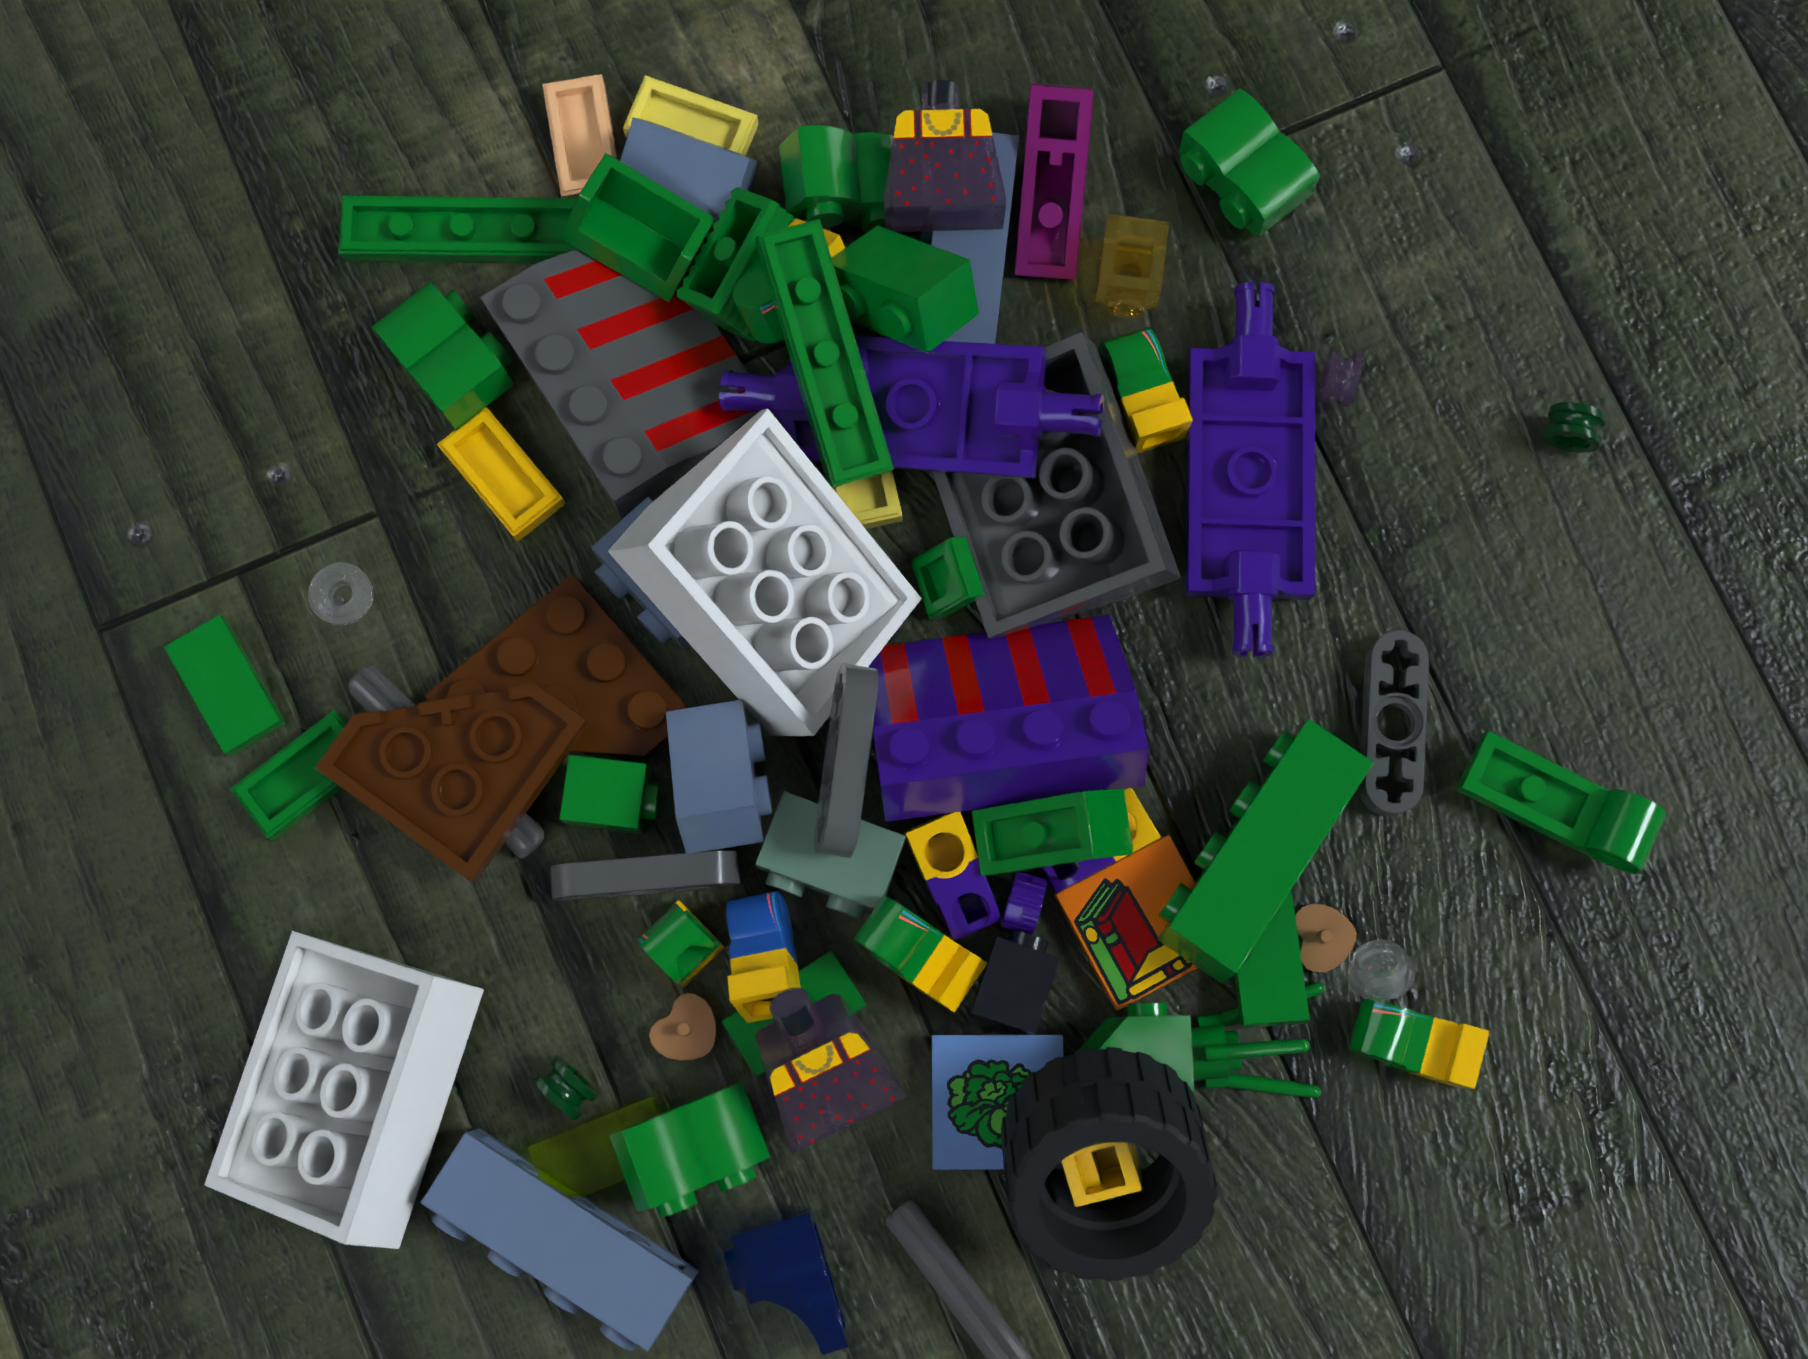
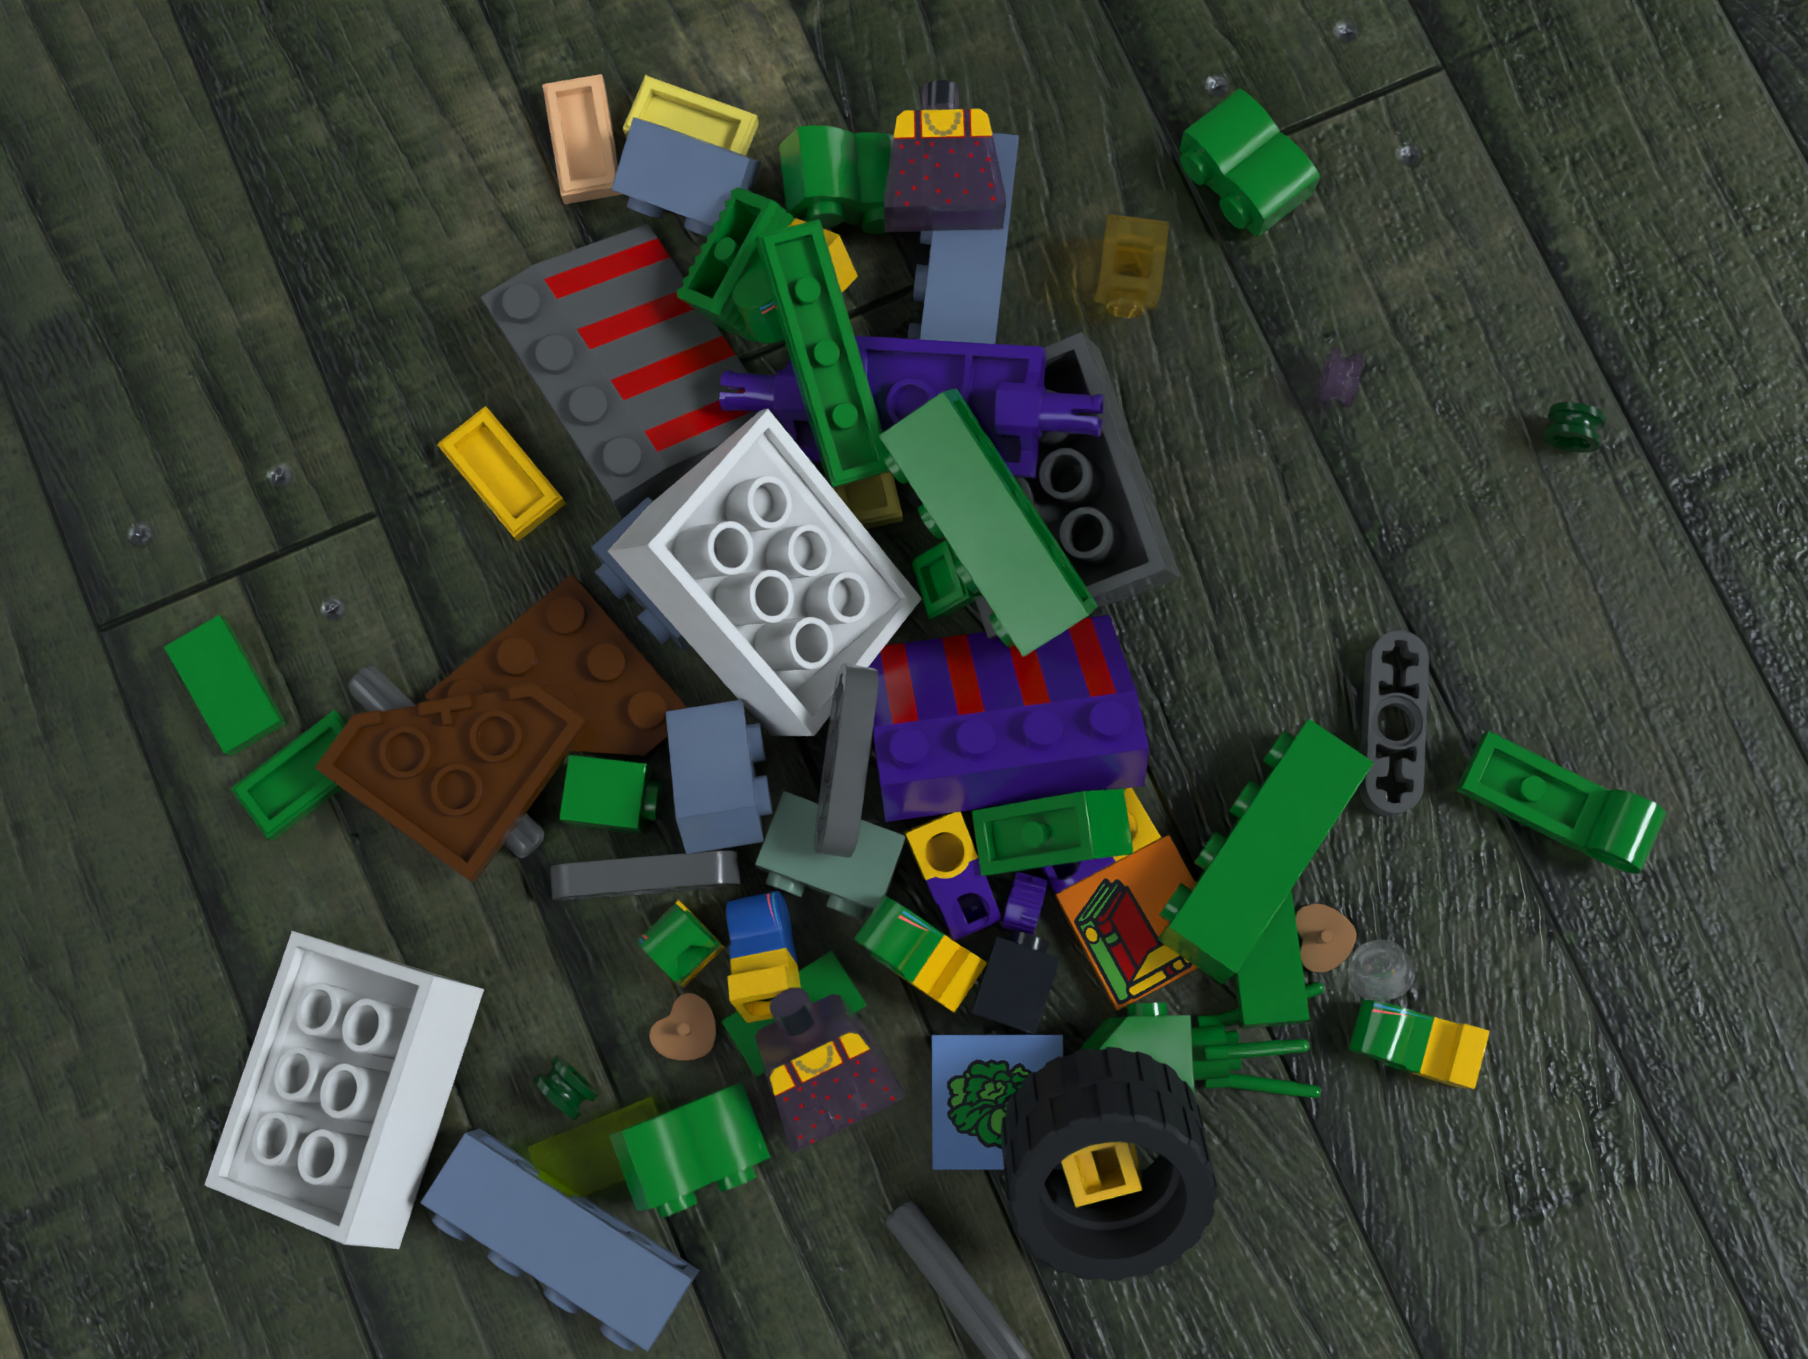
clear plate [308,562,373,626] -> none
green tile [338,196,577,263] -> none
green brick [371,282,514,430] -> none
green panel [560,153,716,302] -> none
clear blue arch [724,1207,850,1355] -> none
green brick [831,225,979,353] -> none
magenta slope [1014,82,1094,280] -> none
leg [1100,327,1193,454] -> none
dark purple plate [1185,282,1315,657] -> none
none -> green brick [879,388,1098,657]

